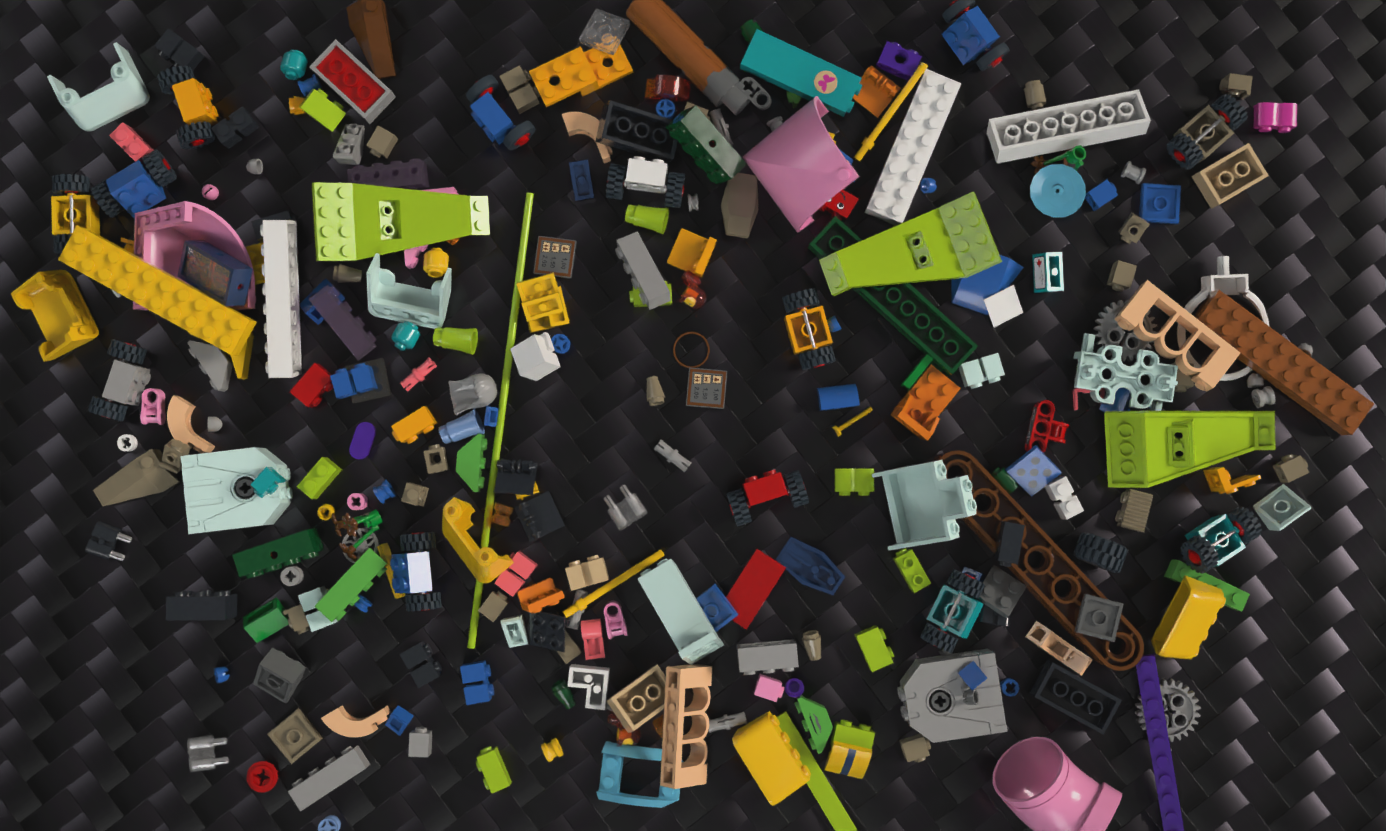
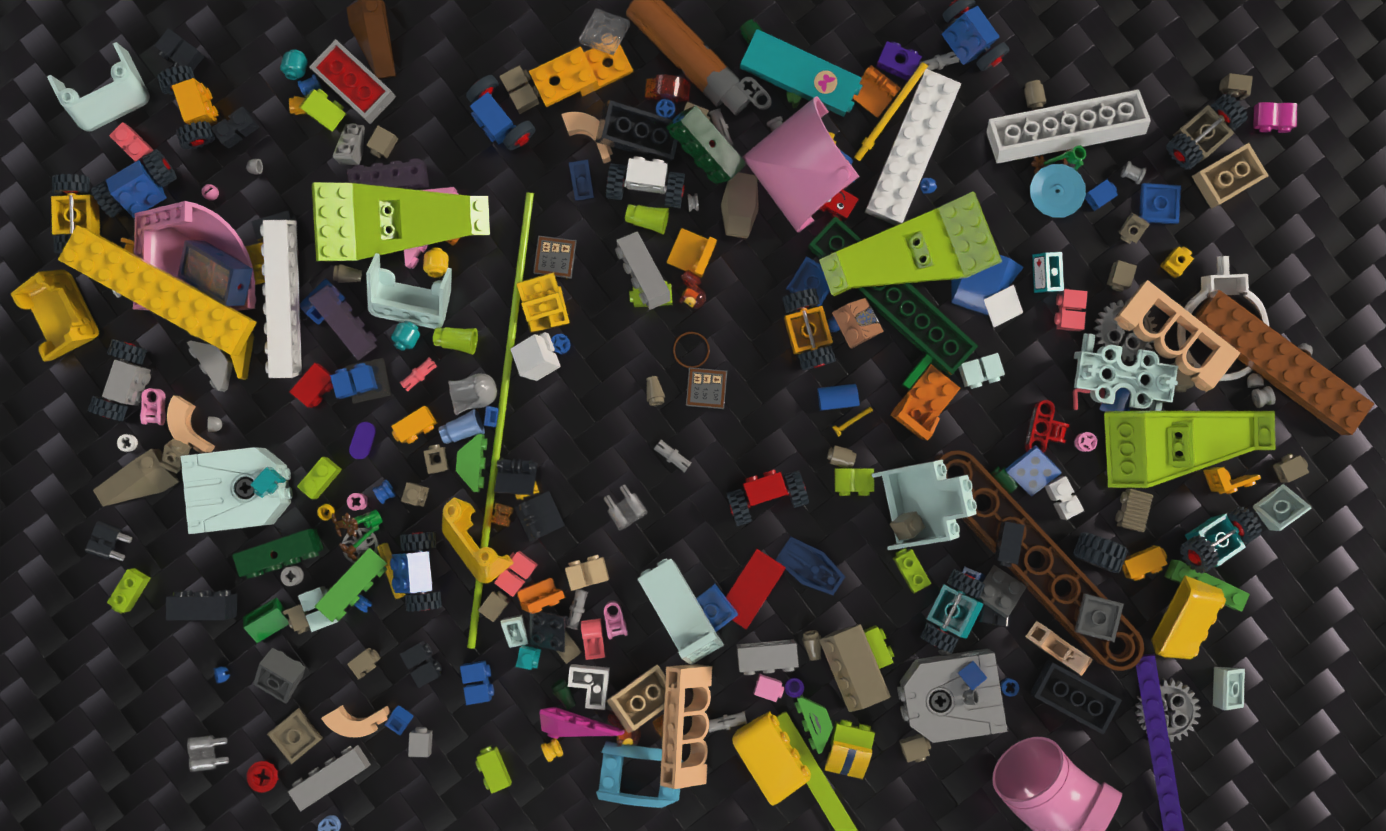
yellow bar [563,549,665,618] -> none
none -> lime brick [107,568,151,613]
none -> dark tan brick [347,648,380,679]
none -> teal brick [516,645,541,670]
none -> dark pink wedge [540,707,625,739]
none -> blue tile [787,256,830,307]
none -> dark tan slope [819,624,891,712]
none -> dark tan brick [827,445,856,468]
none -> nougat slope [832,298,884,348]
none -> dark tan brick [890,511,926,540]
none -> light grey pin [919,51,959,71]
none -> coral piece [1054,289,1087,331]
none -> bright pink wheel [1074,432,1097,452]
none -> light orange brick [1122,546,1167,581]
none -> yellow brick [1160,247,1194,278]
none -> light aqua slope [1213,667,1245,710]

